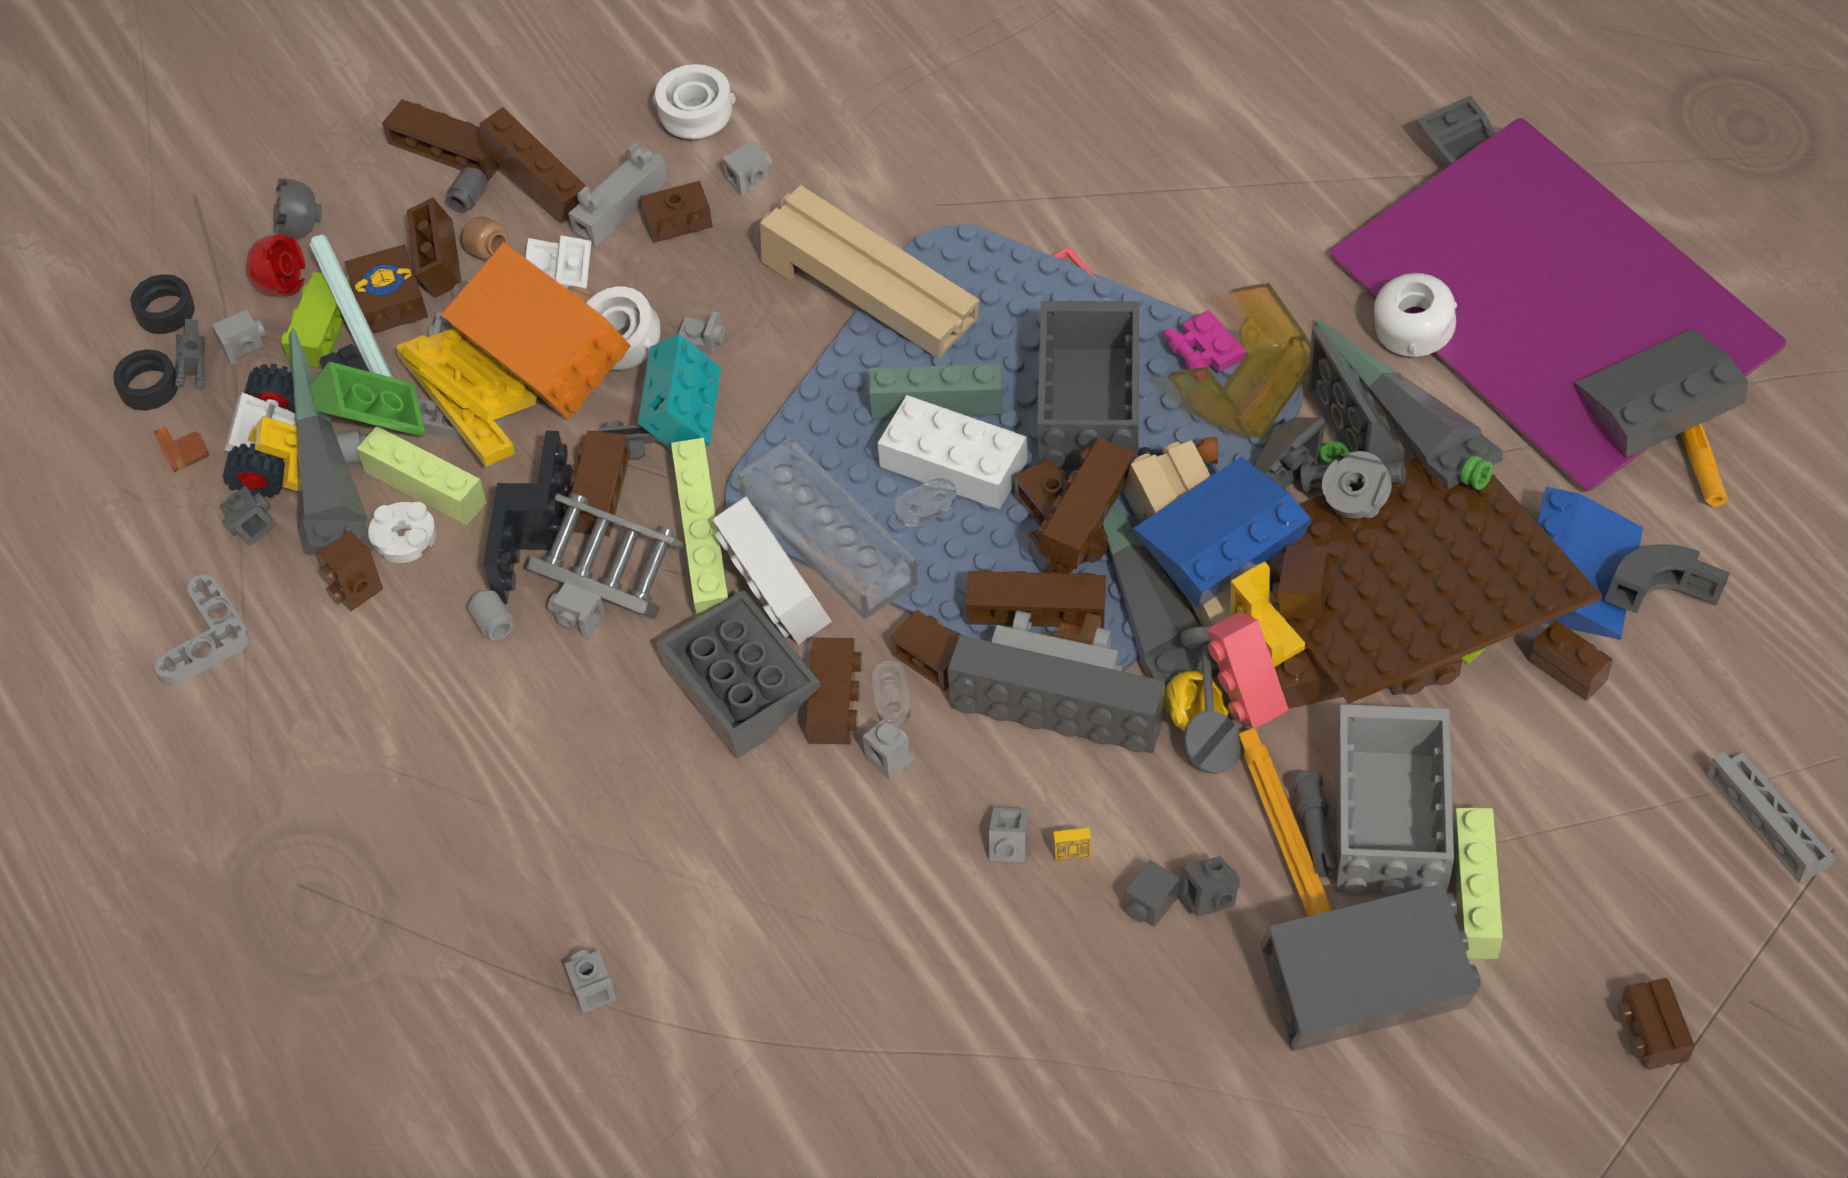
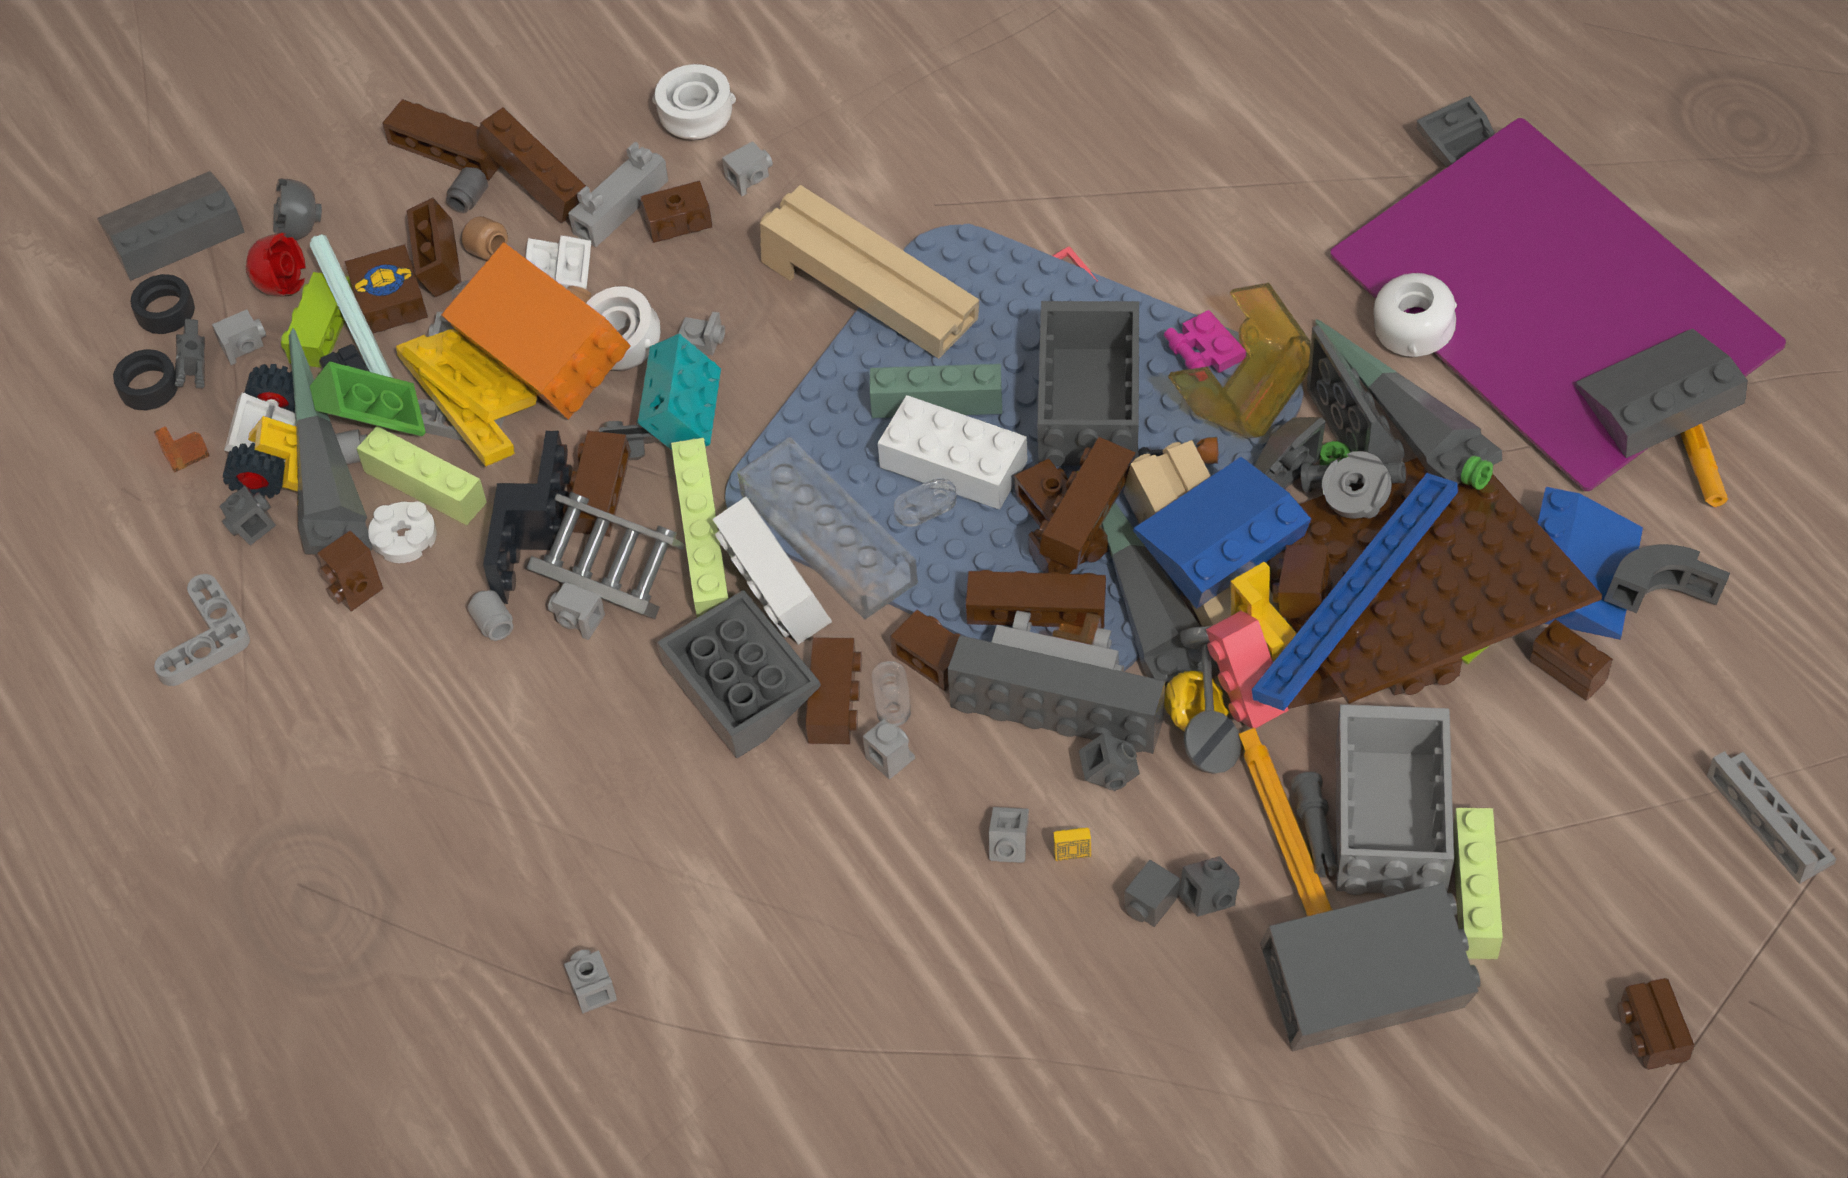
none -> dark grey slope [97,171,245,281]
none -> dark grey brick [1079,733,1140,791]
none -> blue plate [1251,473,1458,711]

